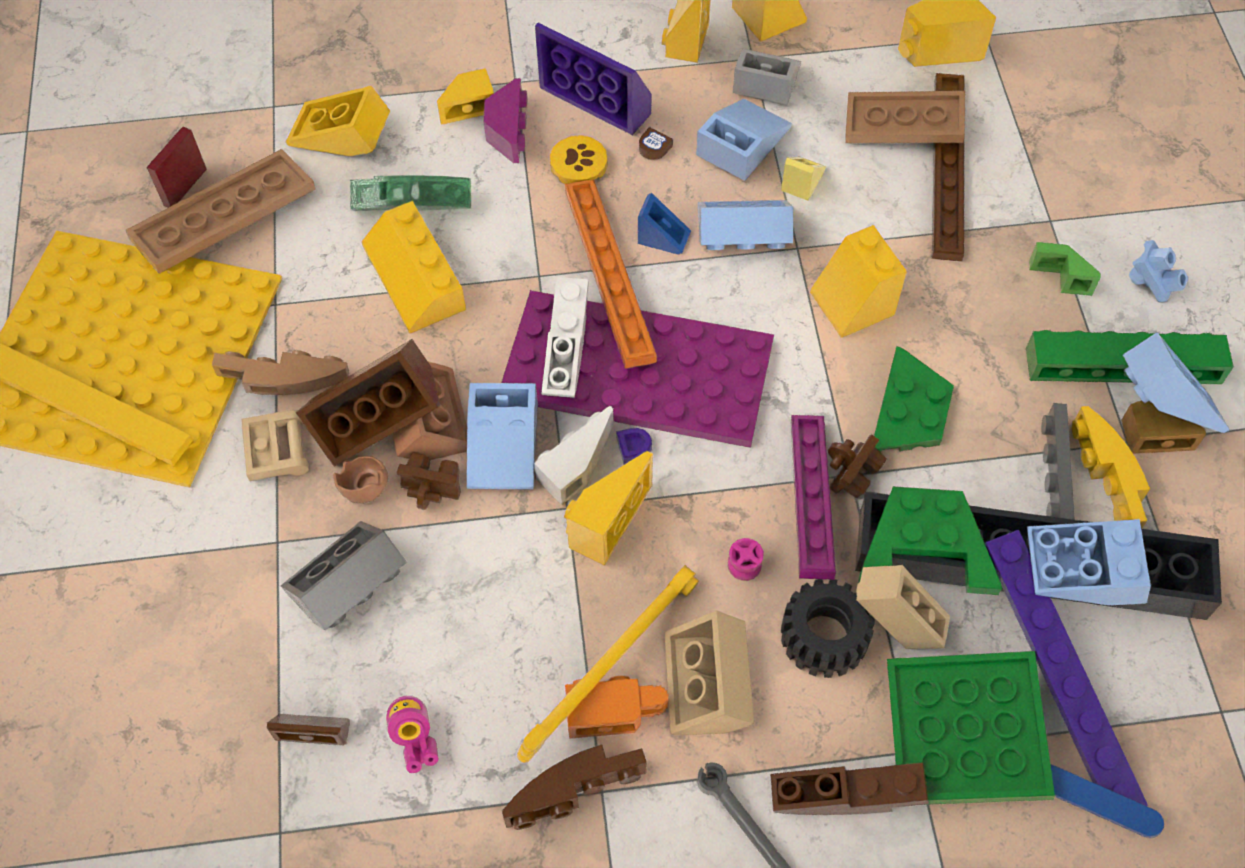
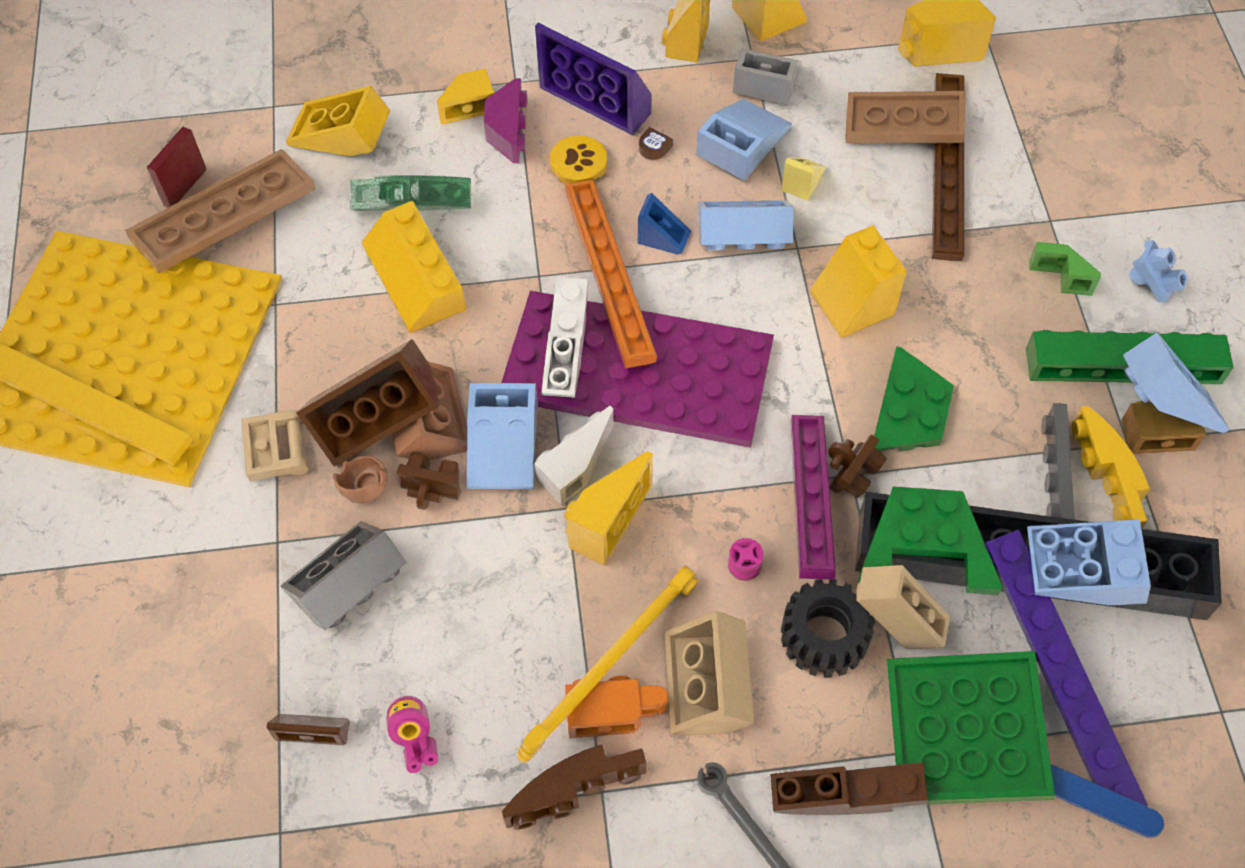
medium nougat slope [212,350,349,395] -> none
dark purple tile [616,428,652,465] -> none

